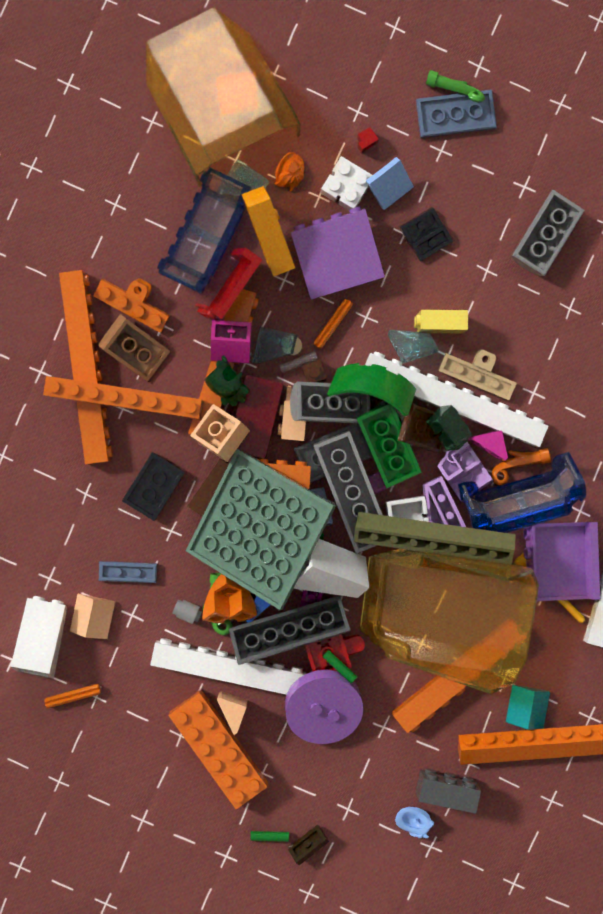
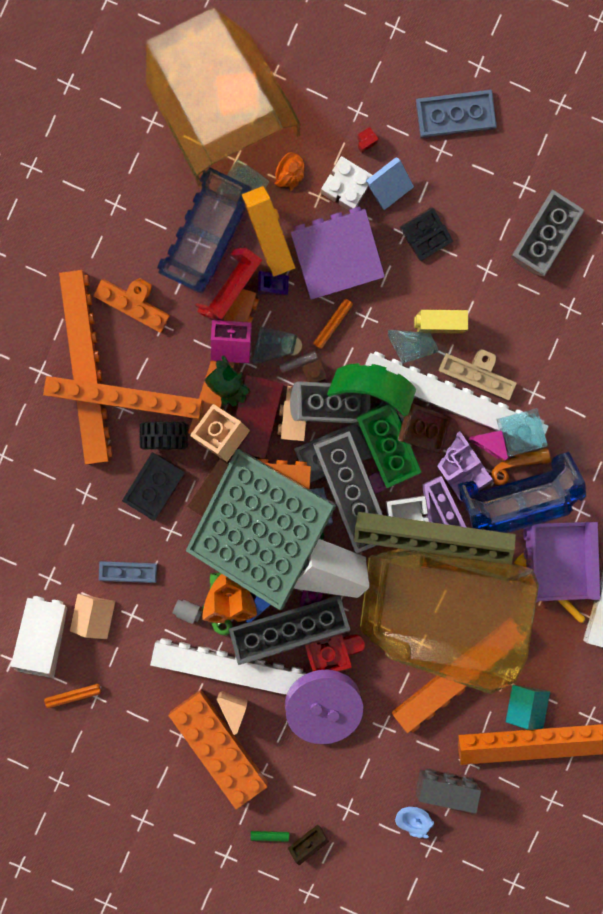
medium nougat slope [98,314,170,382] -> none
green piece [322,650,357,683] -> none
bright green plant [426,70,485,103] -> none
clear green piece [426,405,473,451] -> none
none -> black tyre [140,422,188,450]
none -> dark purple slope [258,271,289,295]
none -> clear light blue brick [496,408,548,456]

